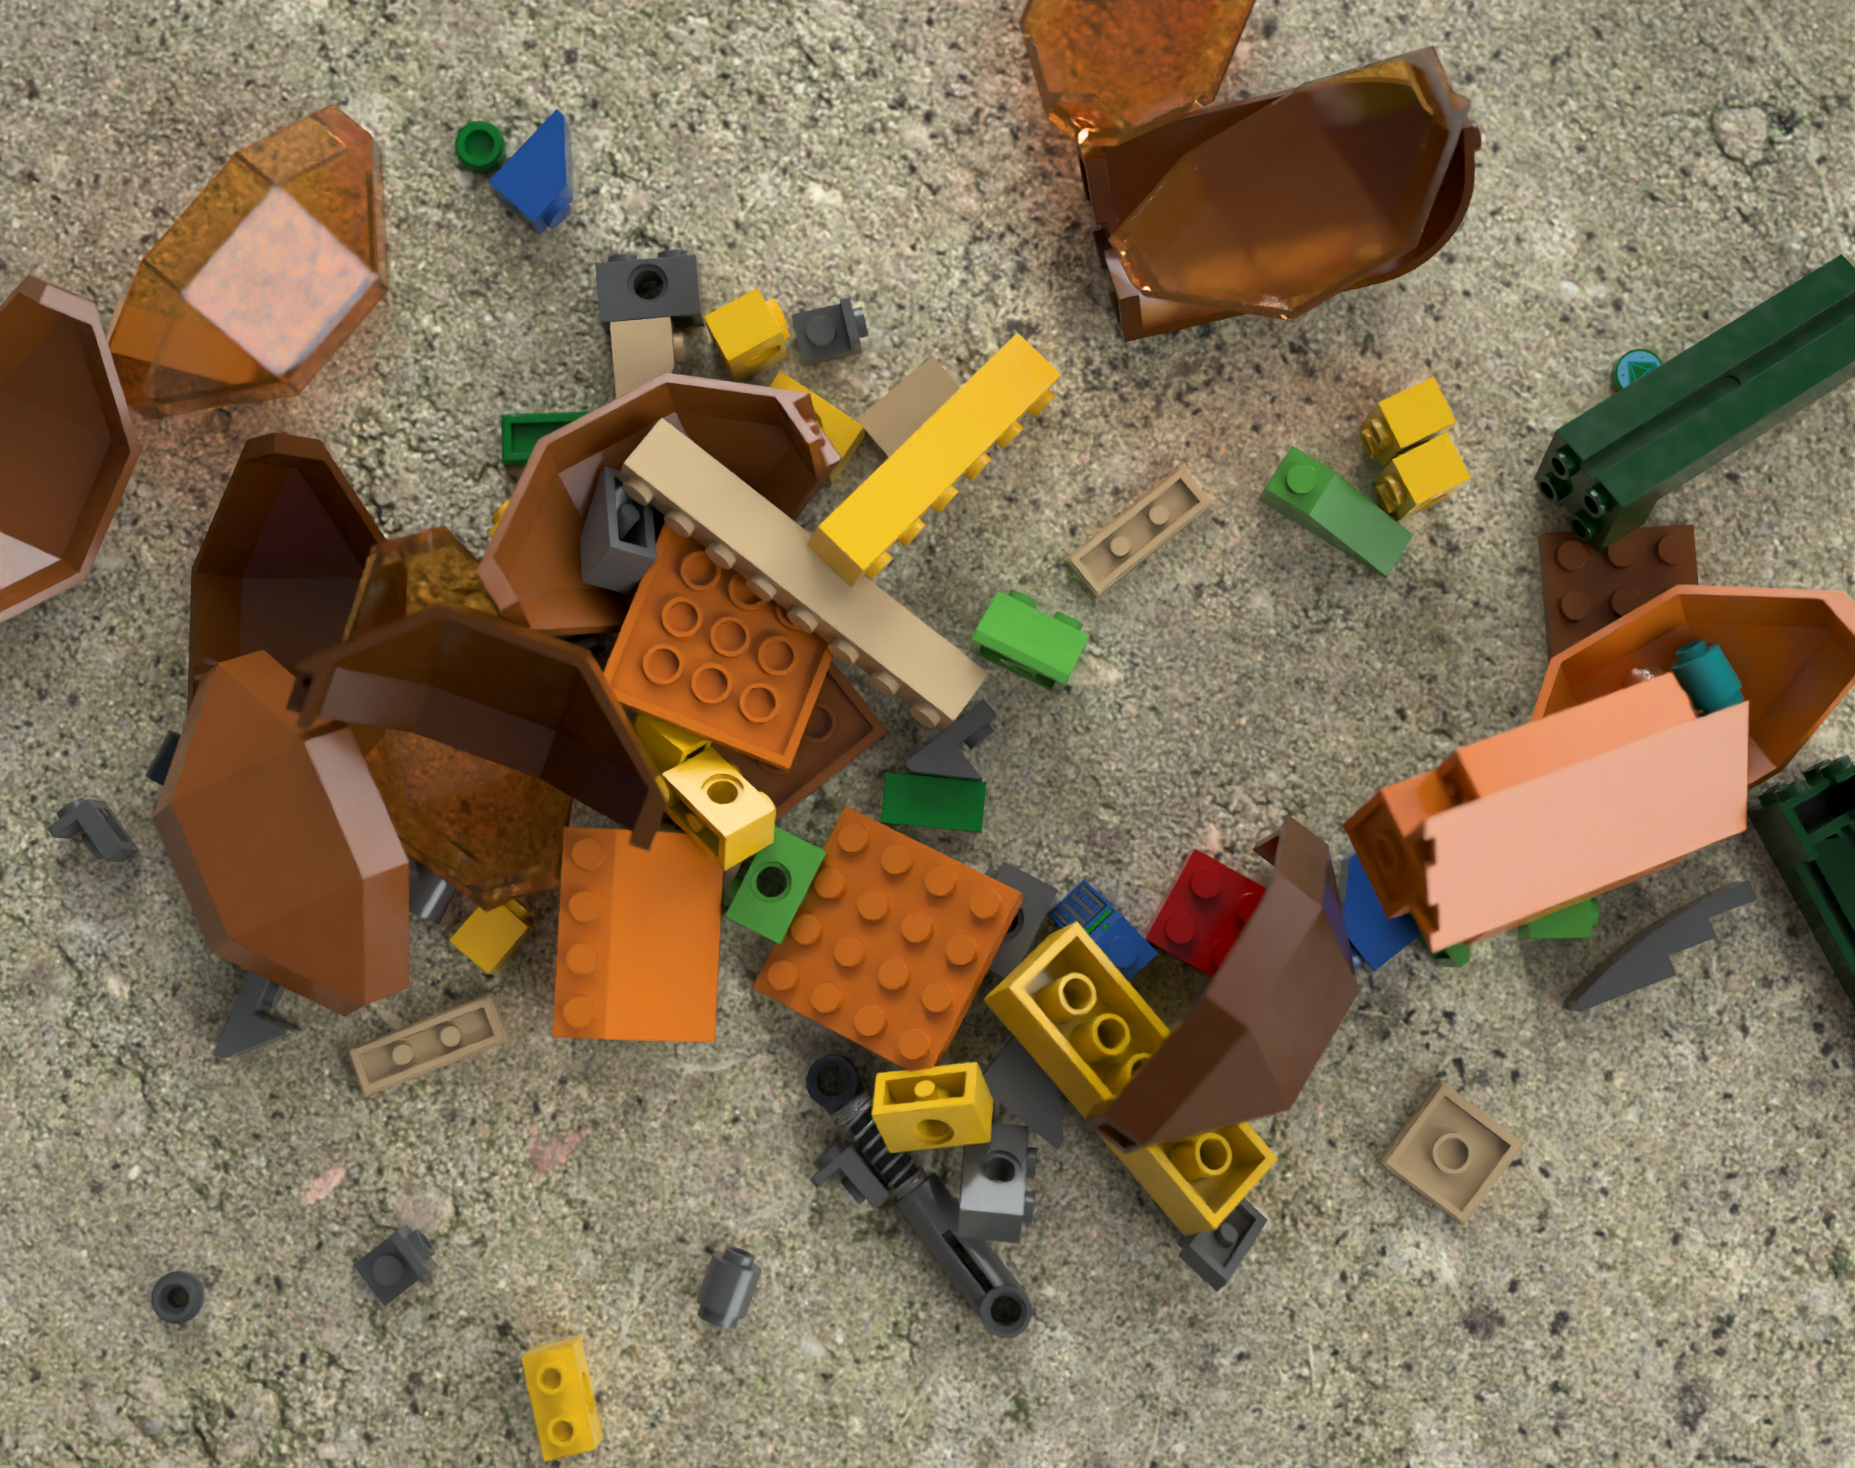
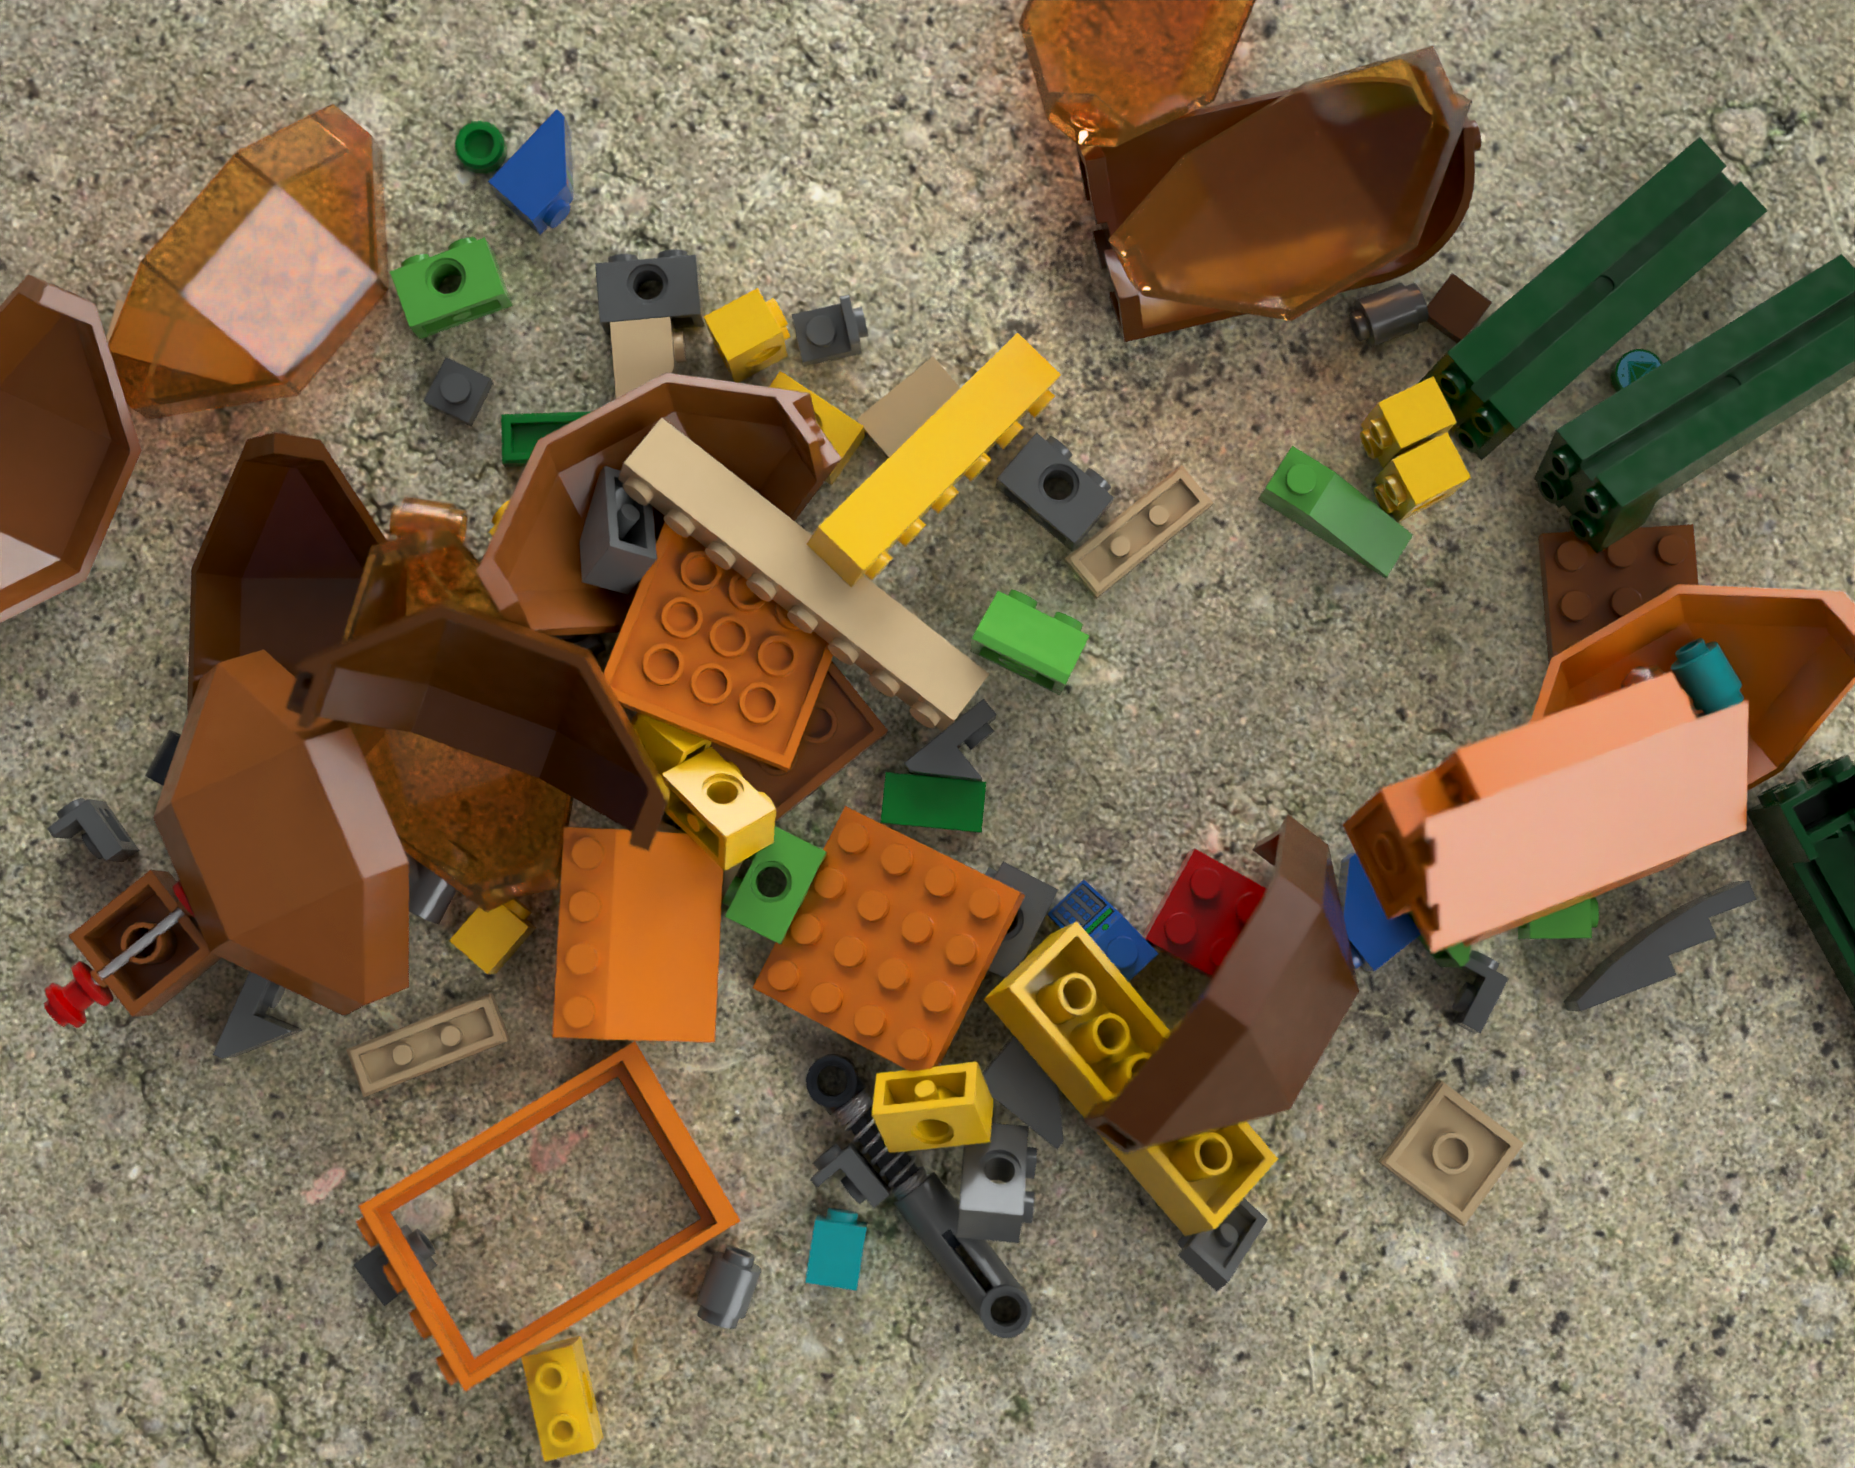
dark grey plate [151,1271,205,1324] -> none
none -> dark orange brick [44,870,222,1028]
none -> orange window [356,1041,741,1391]
none -> bright green brick [390,237,513,339]
none -> clear orange brick [390,497,468,553]
none -> dark grey plate [423,357,494,427]
none -> teal brick [805,1208,868,1291]
none -> dark grey brick [996,432,1114,551]
none -> dark grey brick [1349,283,1428,347]
none -> dark green brick [1417,137,1768,461]
none -> reddish brown tile [1427,273,1492,343]
none -> dark grey bracket [1452,950,1509,1033]

